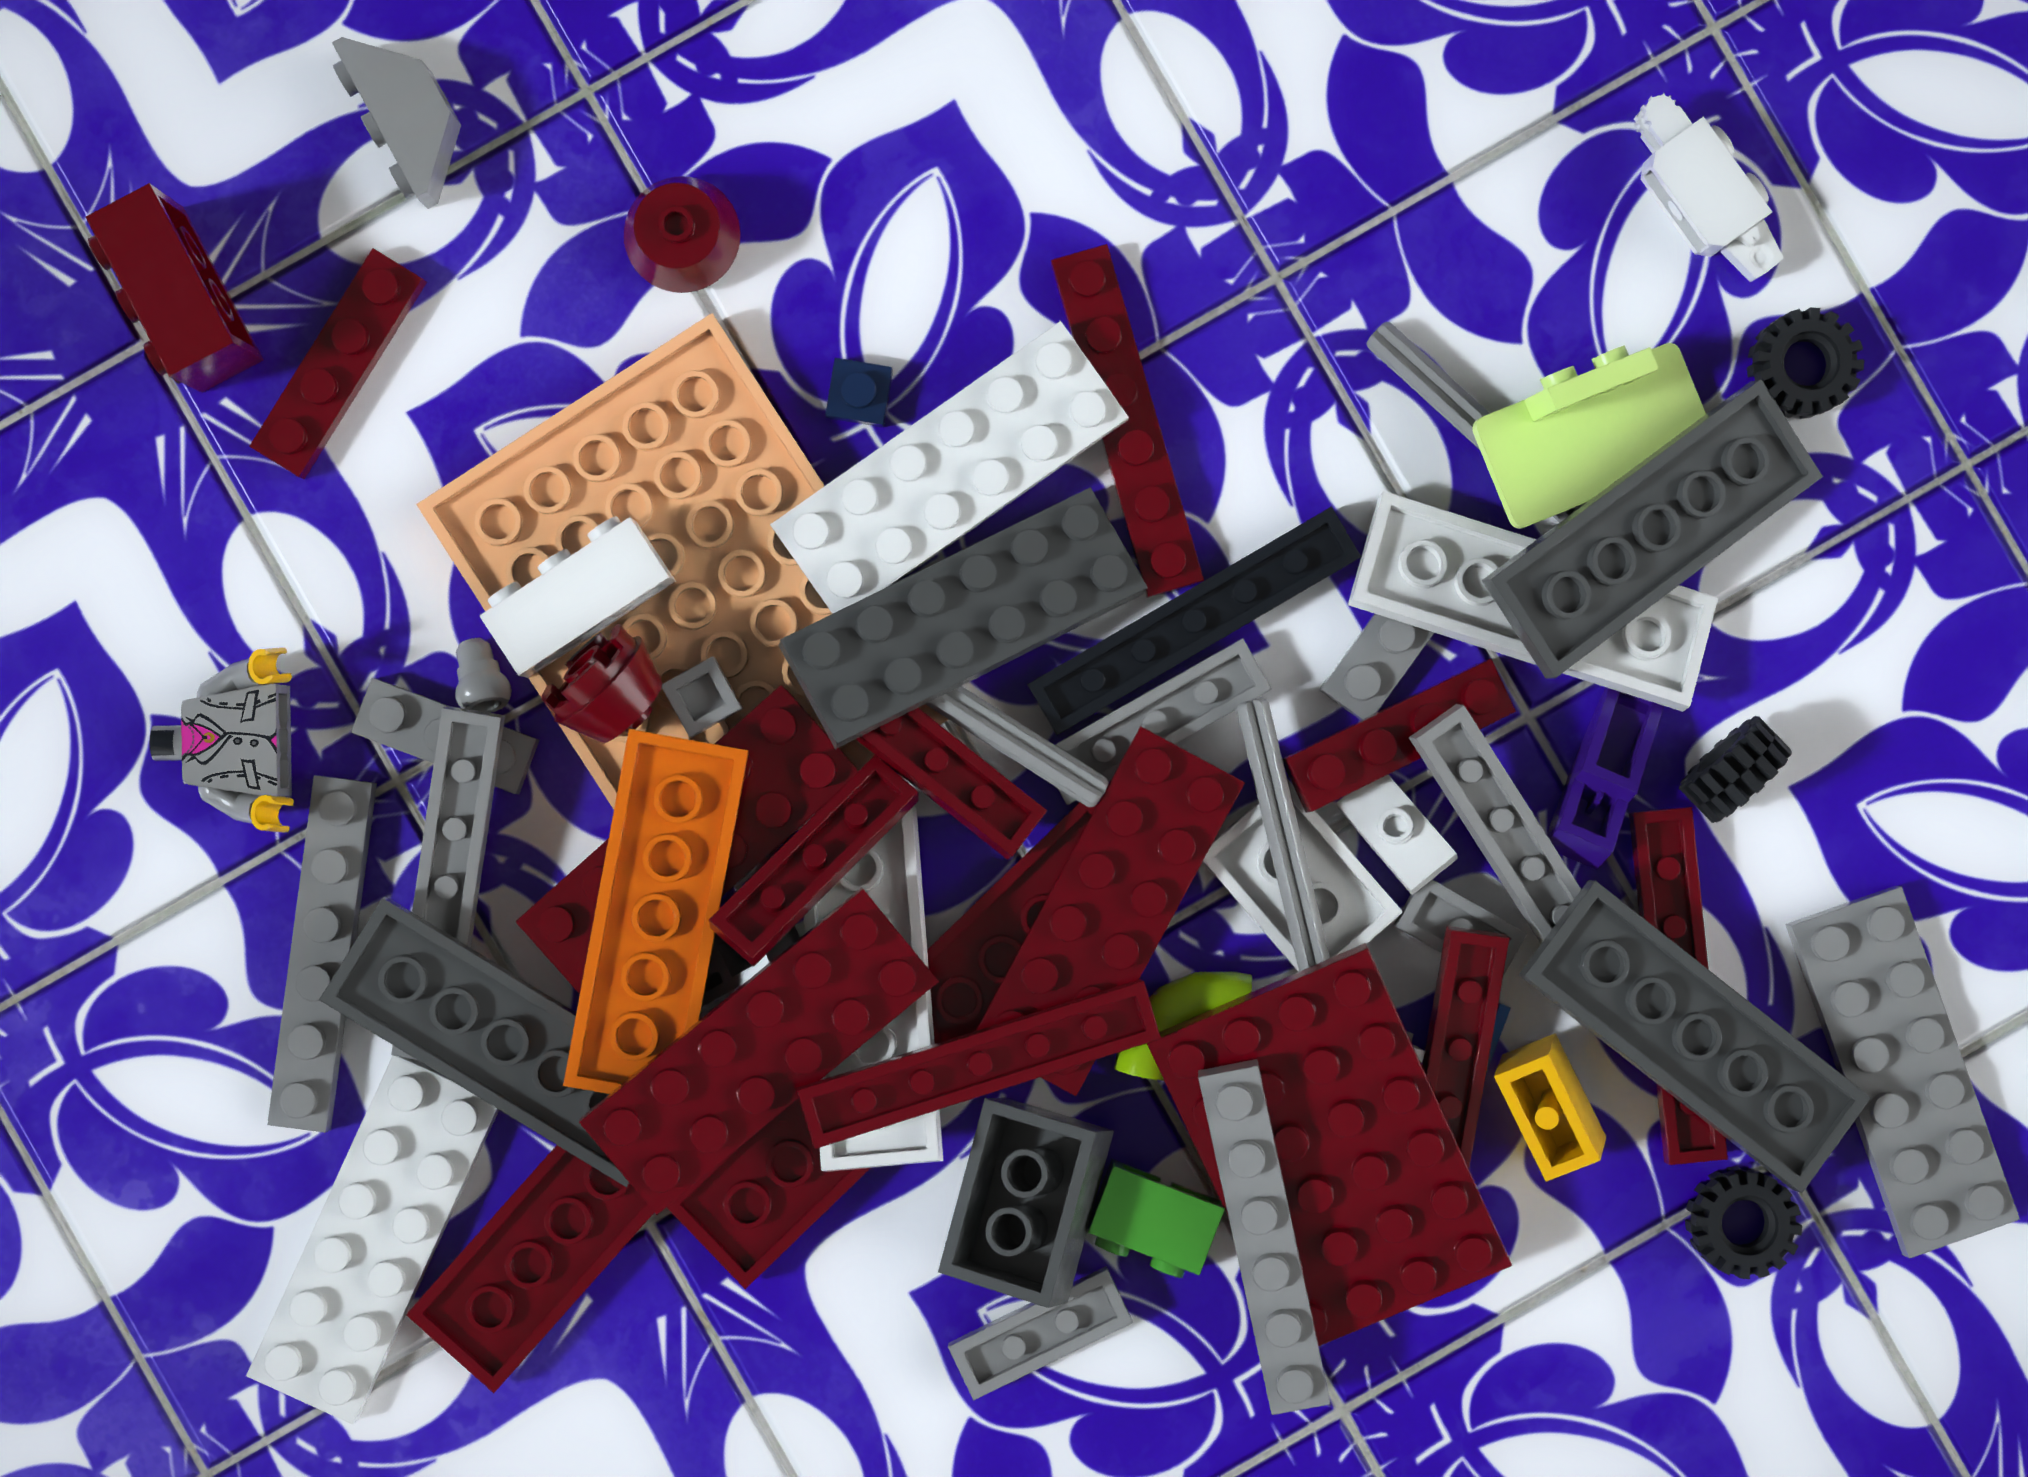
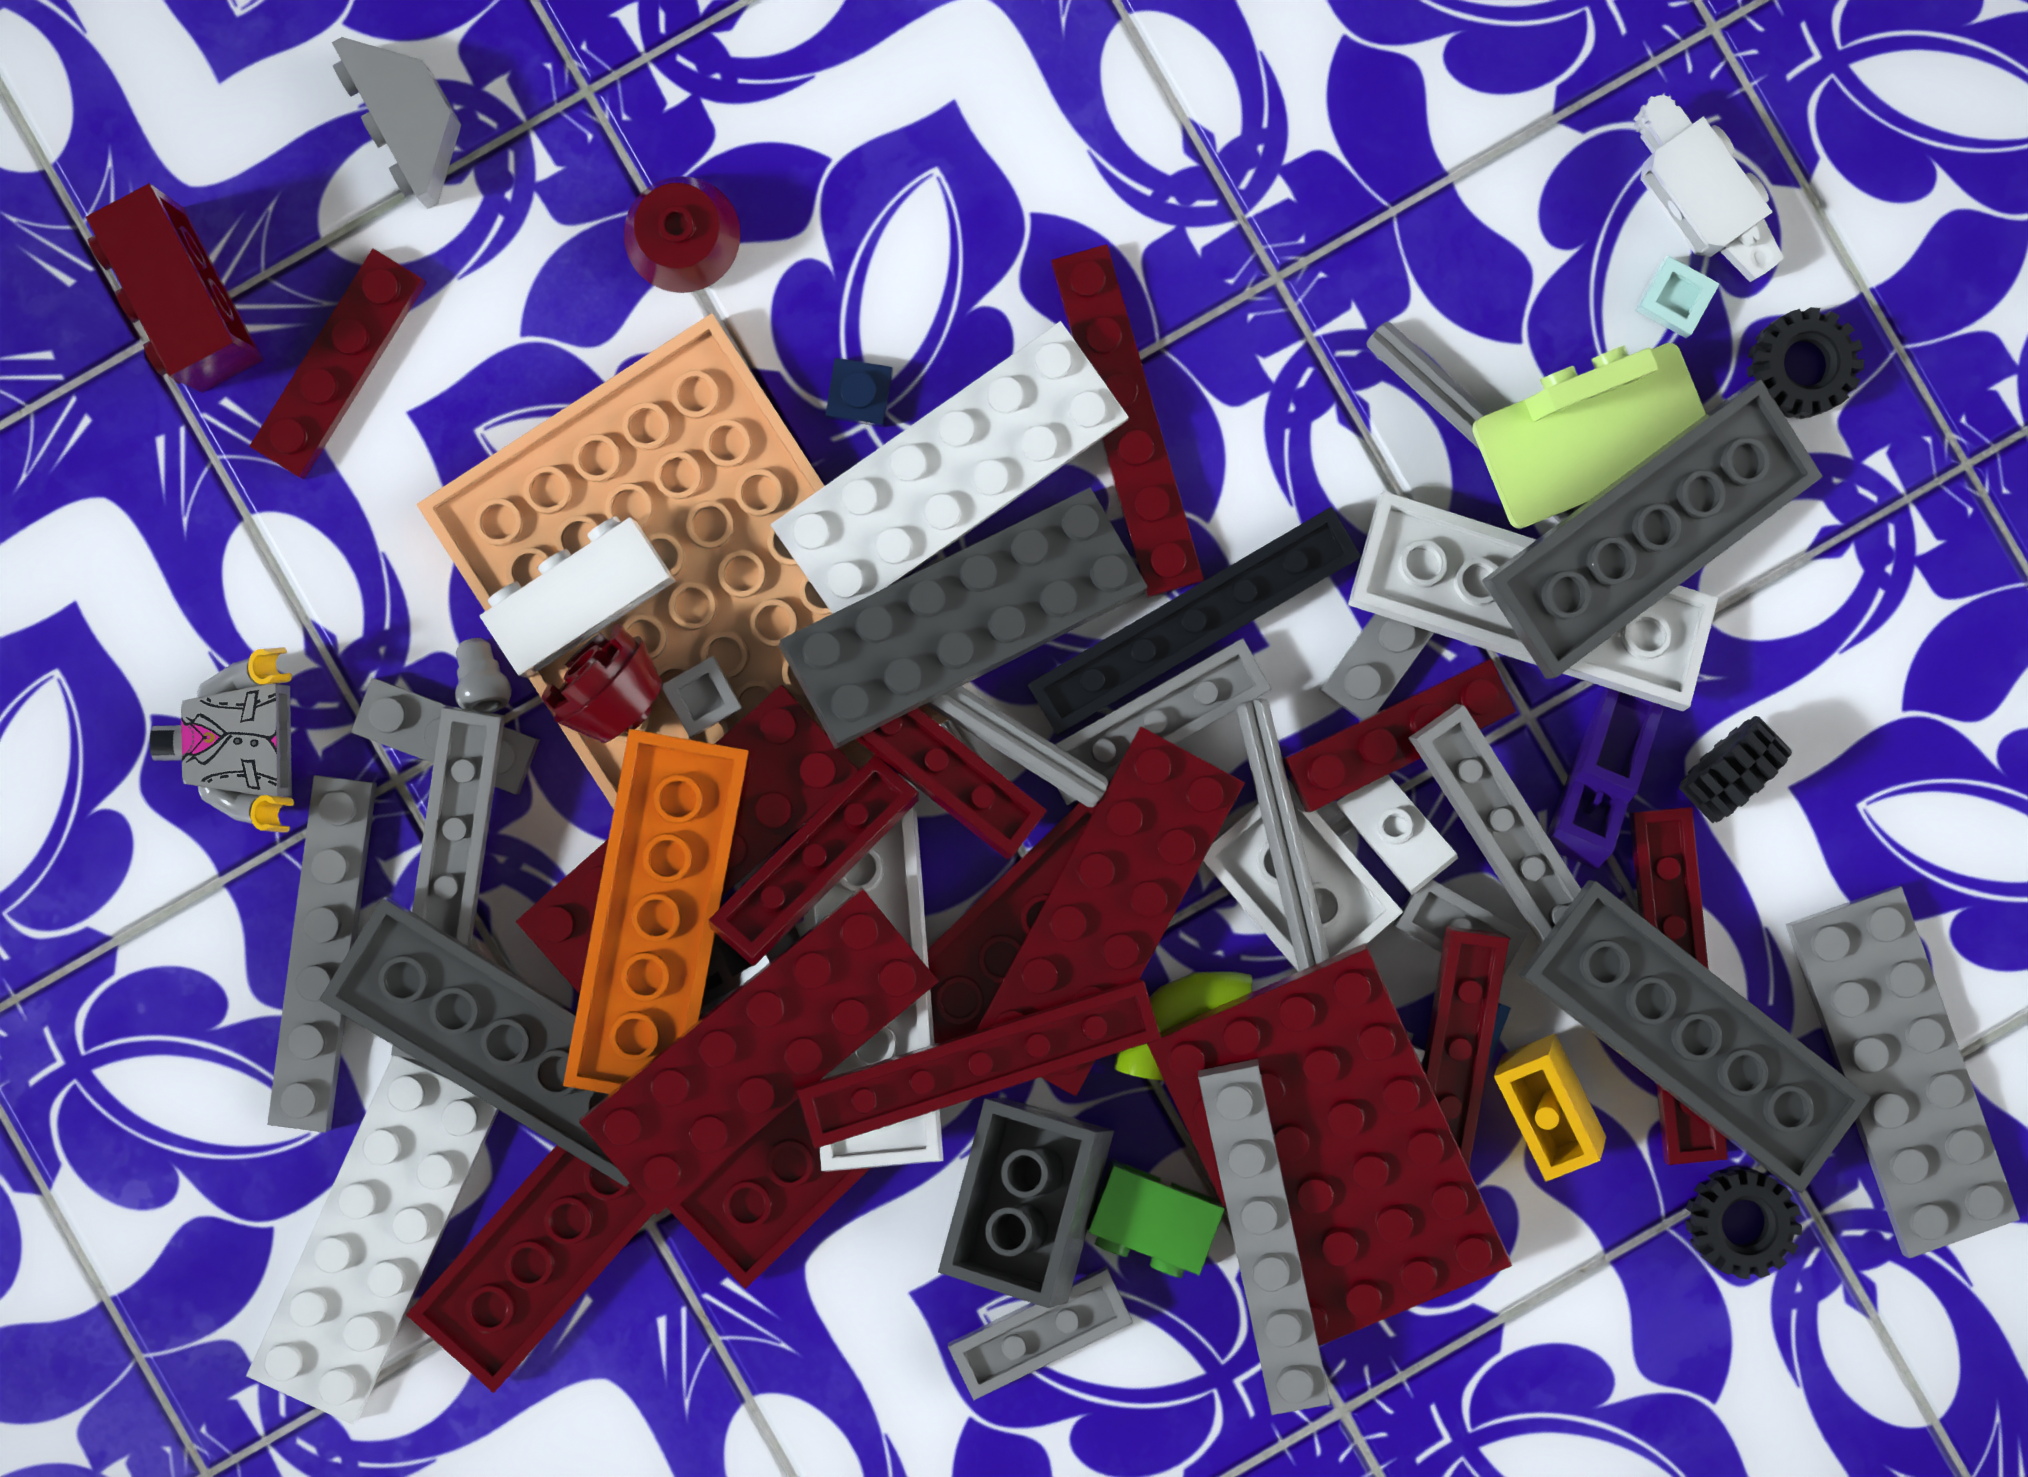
none -> light aqua plate [1636,255,1719,338]

